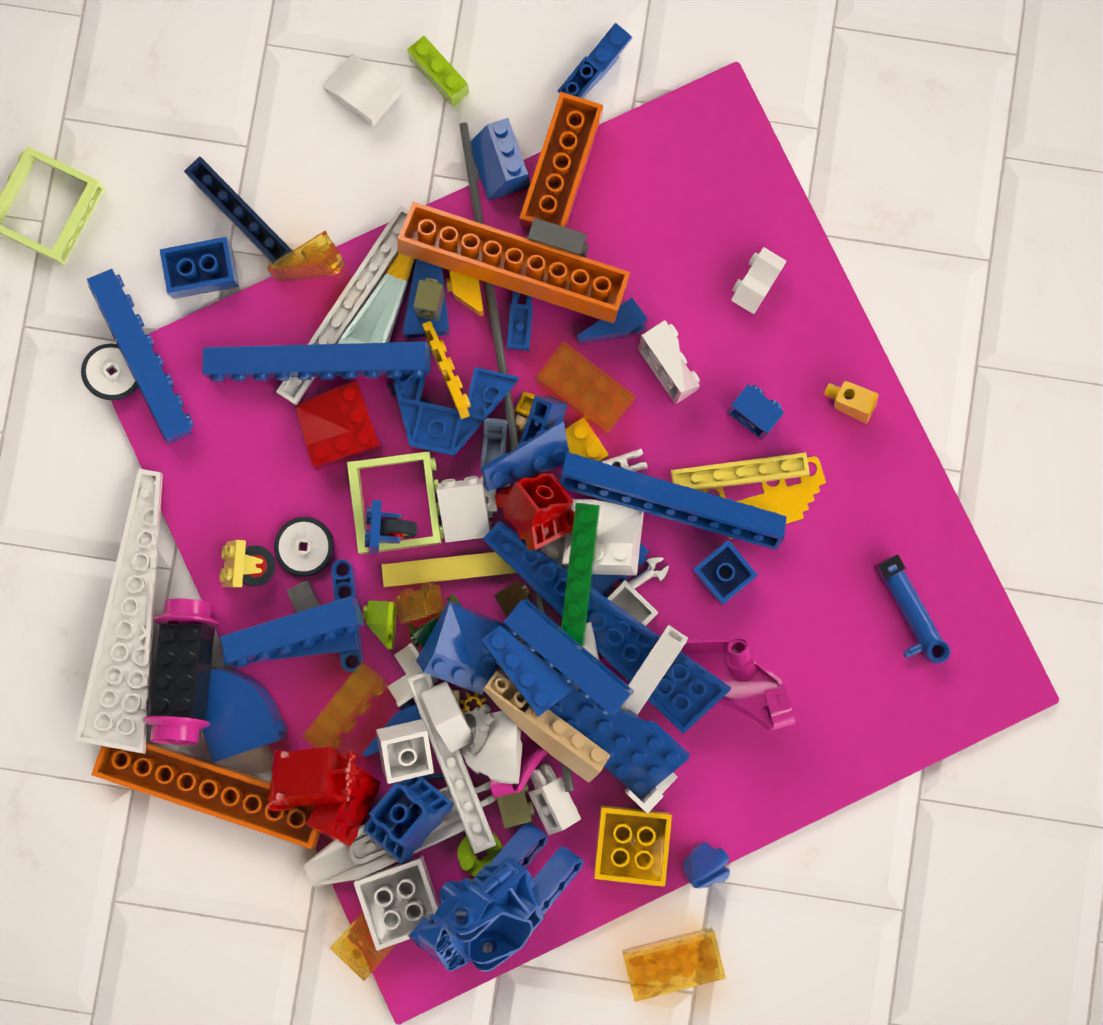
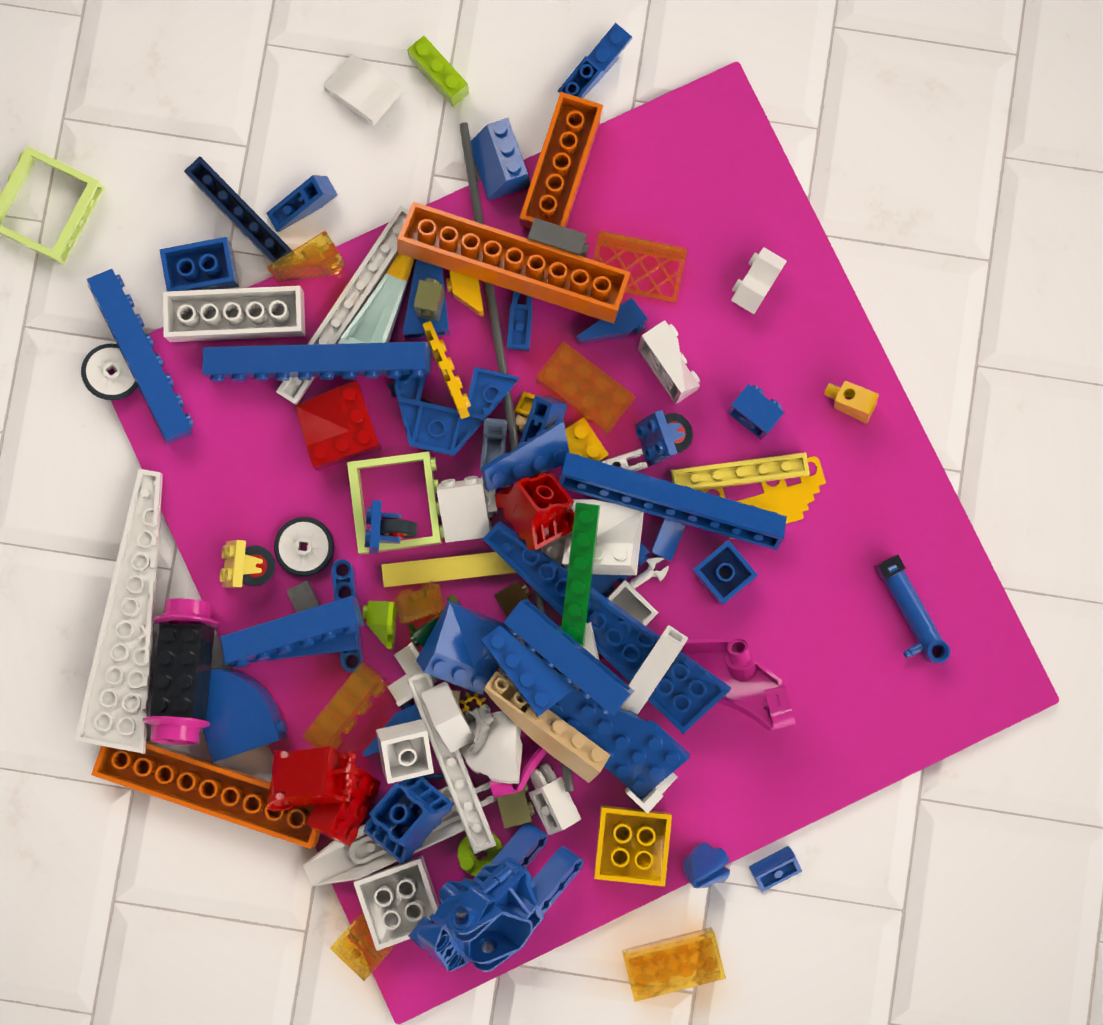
none -> white brick [163,286,305,342]
none -> blue slope [266,175,338,232]
none -> fence [593,230,688,303]
none -> blue plate [635,410,693,467]
none -> blue slope [650,518,686,561]
none -> blue slope [749,846,802,893]

